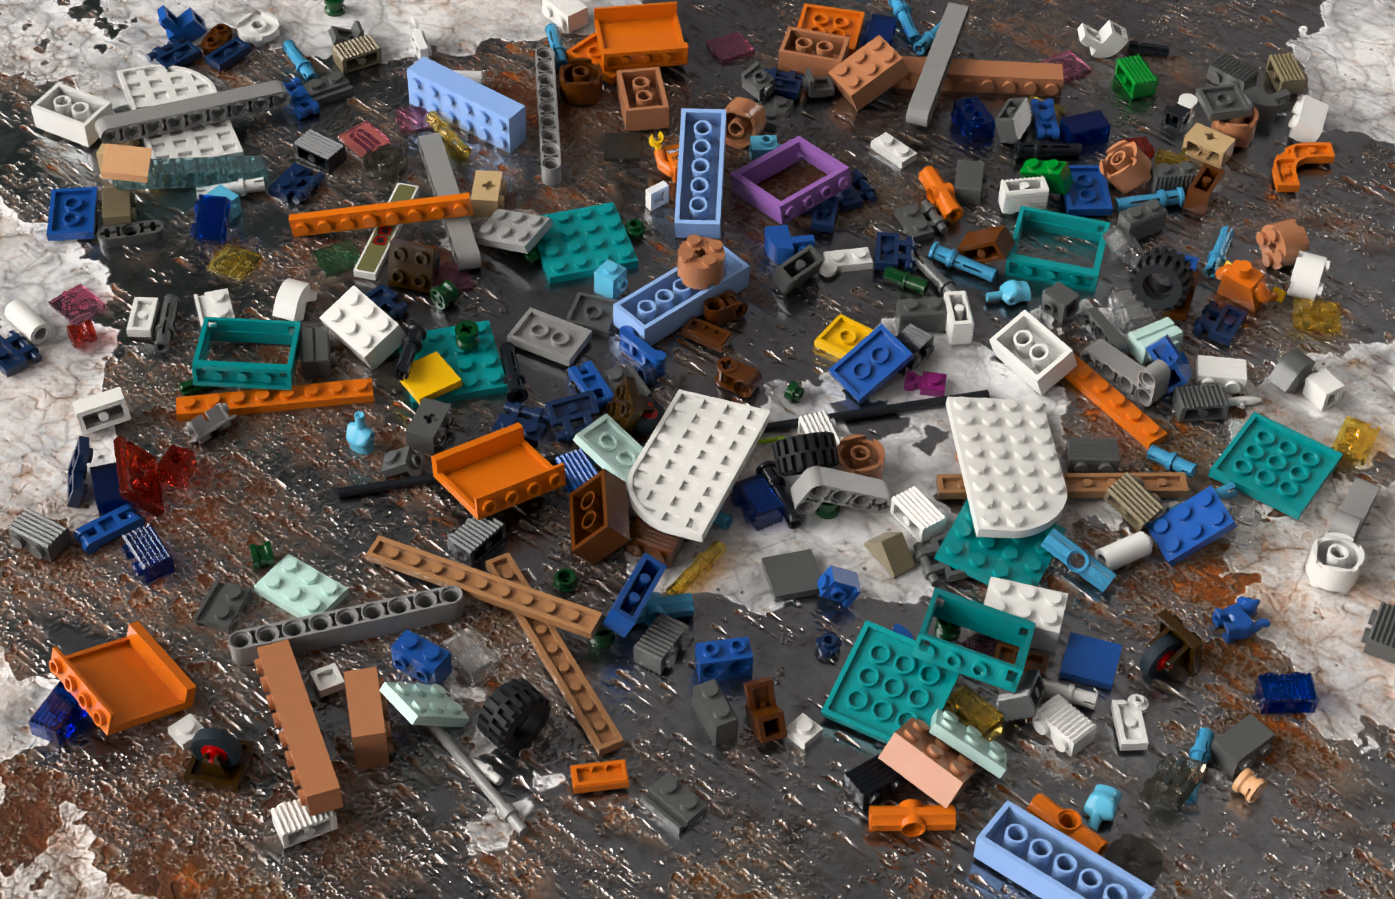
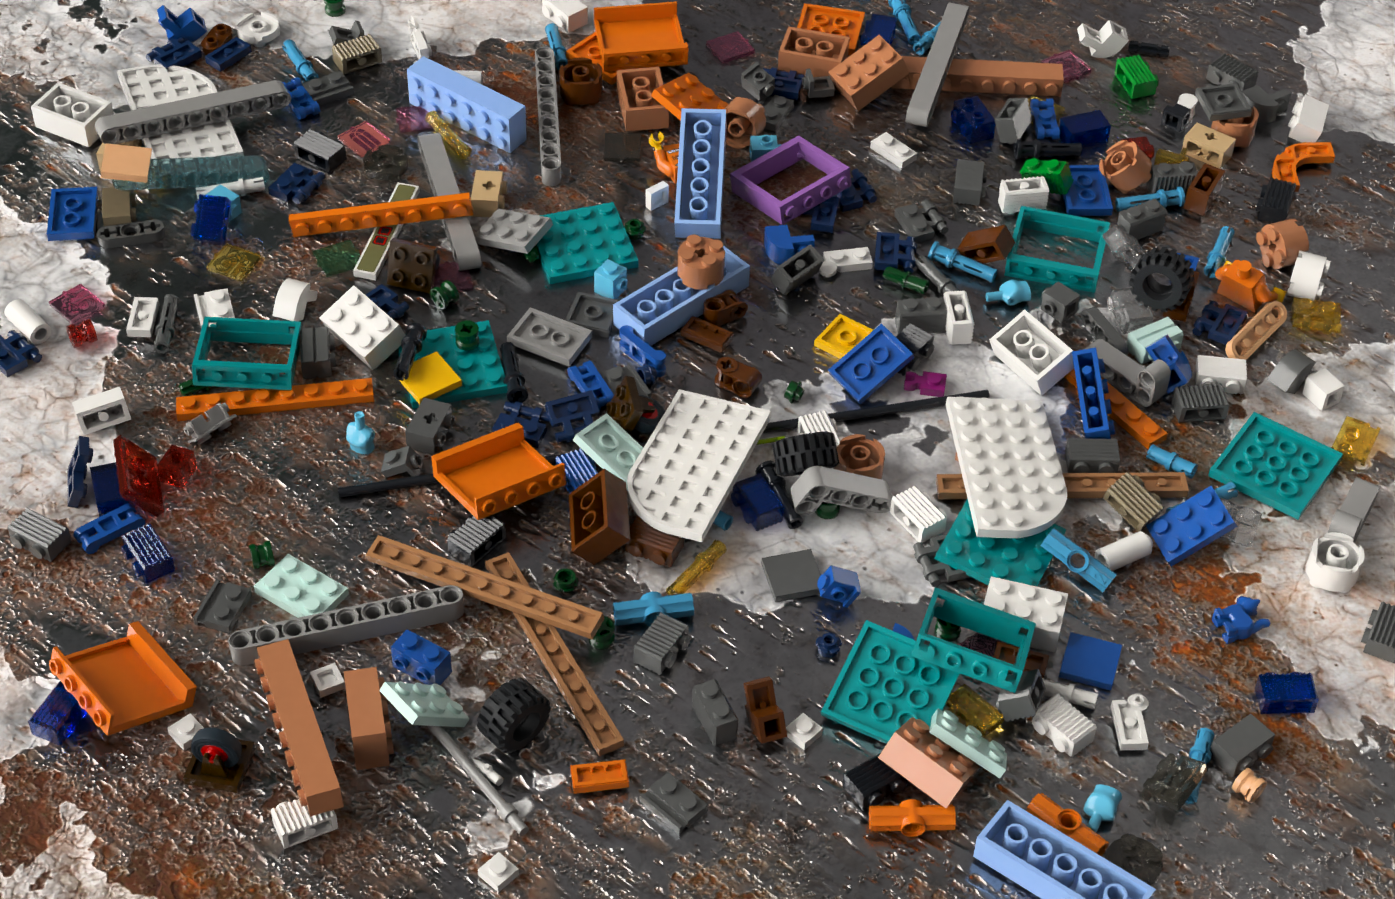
clear brick [440,628,500,688] -> none
blue brick [602,553,667,638] -> none
blue brick [695,636,753,684] -> none
dark tan slope [864,532,915,579] -> none
orange piece [918,166,964,224] -> none
dark brown plate [1139,609,1203,679] -> none
white helmet [1227,396,1262,409] -> none
dark tan brick [1266,52,1308,95] -> none
none -> white plate [478,852,519,893]
none -> orange plate [651,72,728,121]
none -> blue brick [1072,348,1115,439]
none -> light nougat plate [1225,301,1287,360]
none -> black brick [1256,177,1296,223]

